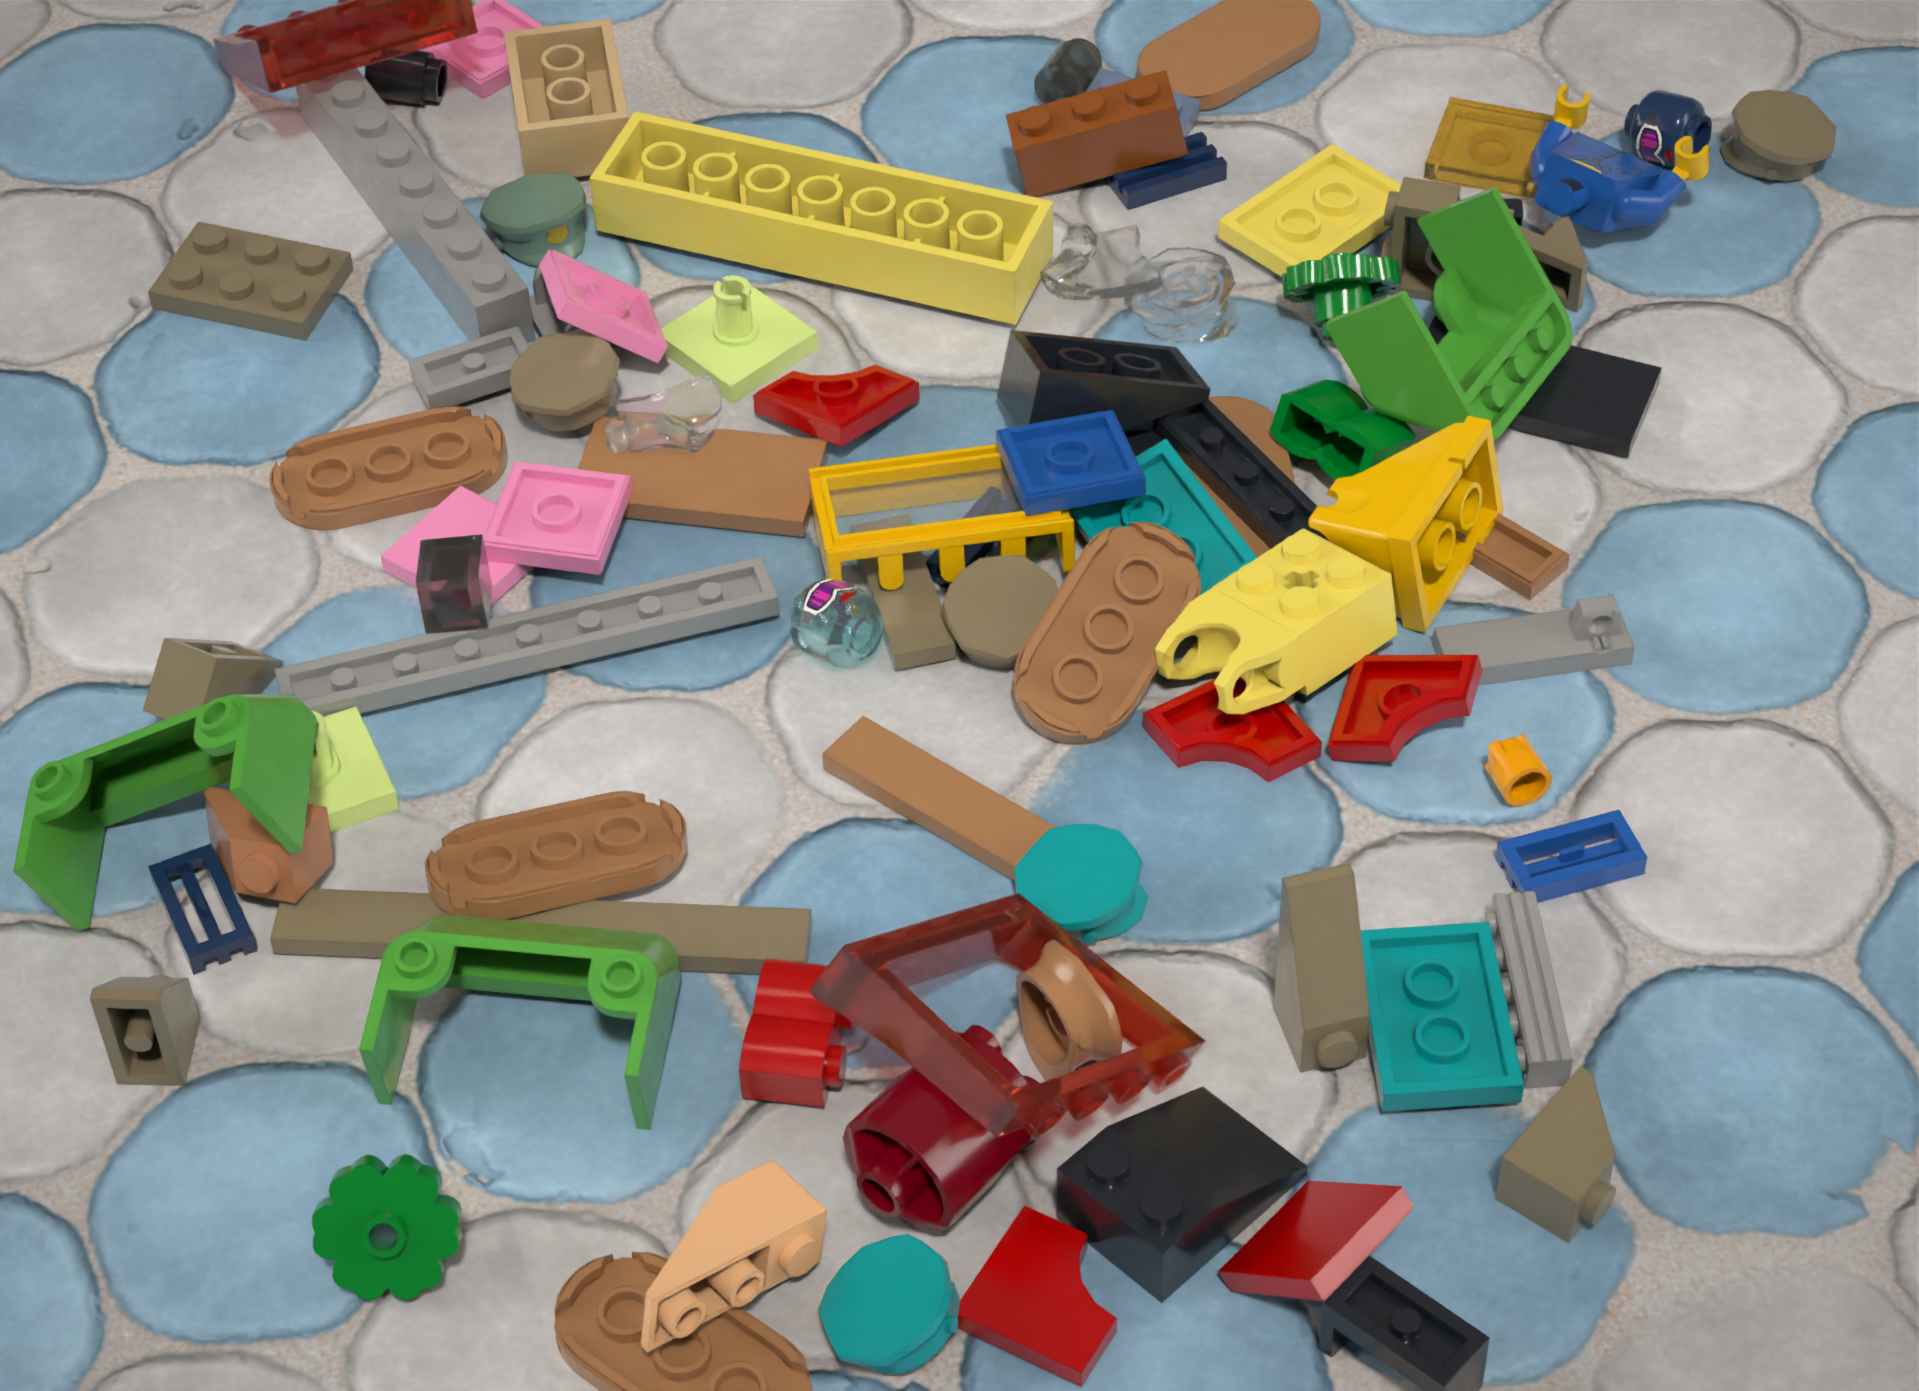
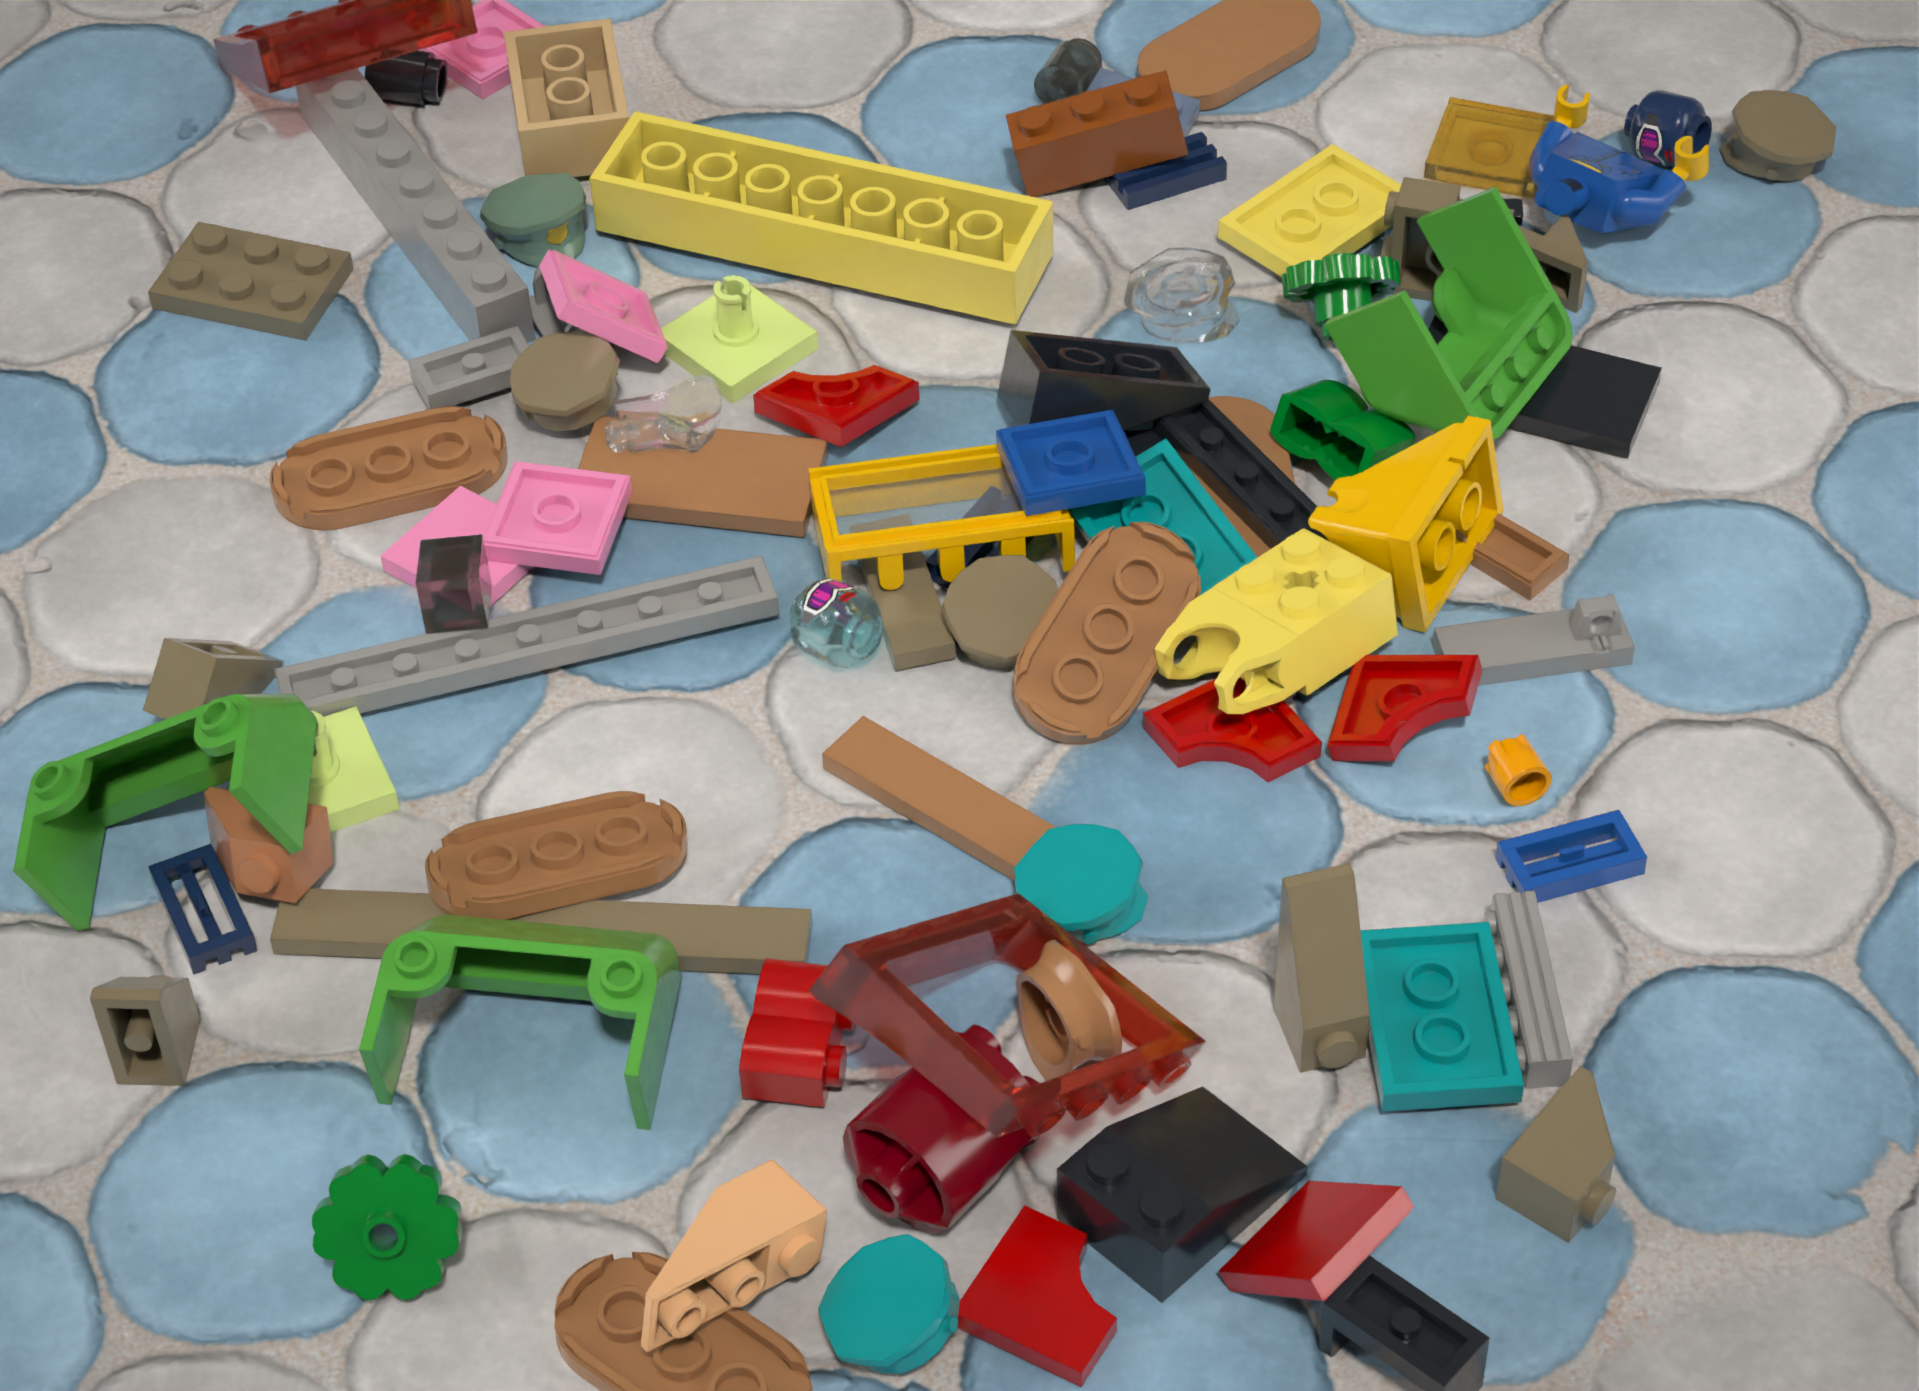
clear arm [1040,223,1163,300] -> none

